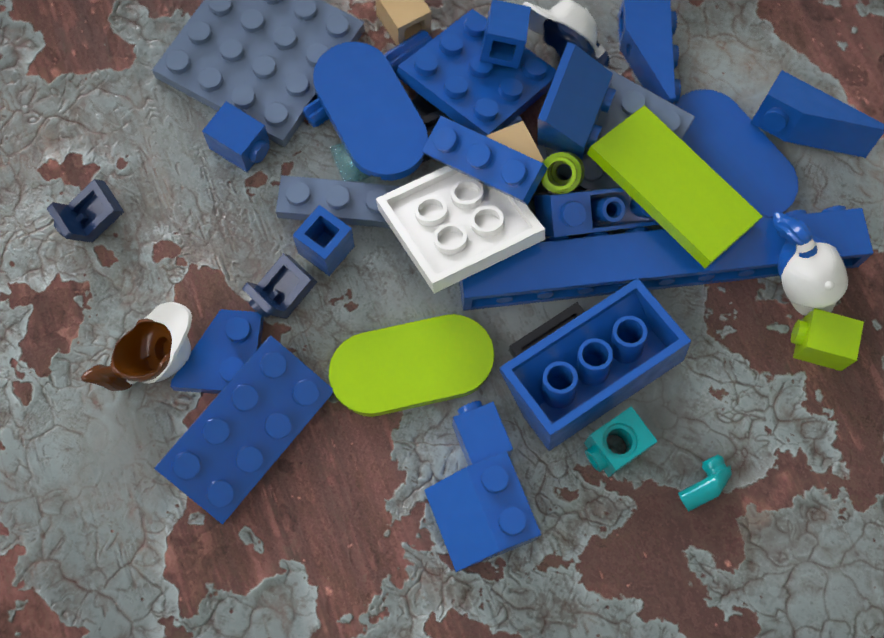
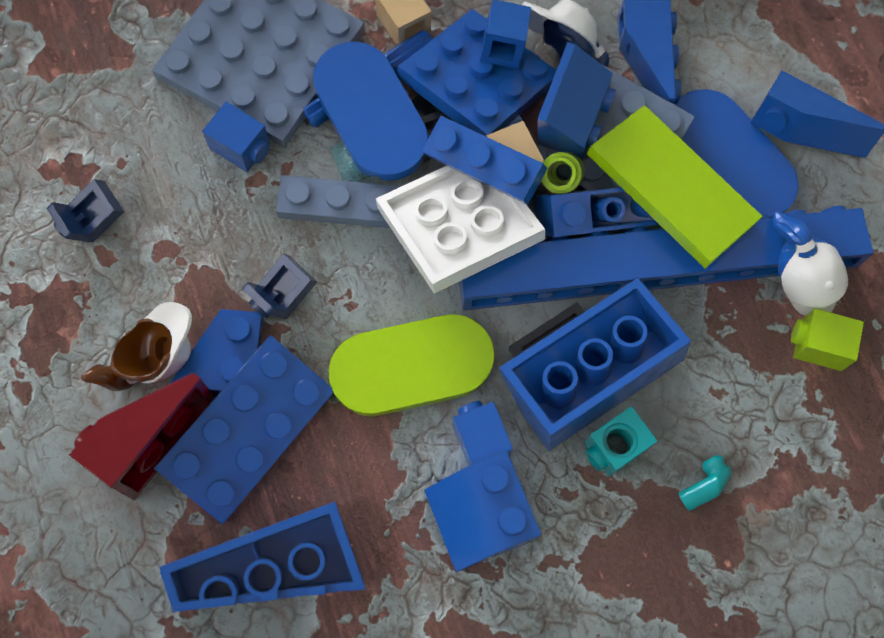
blue brick [293,205,355,276] -> none
none -> dark red slope [69,373,215,501]
none -> blue wedge [158,502,366,612]

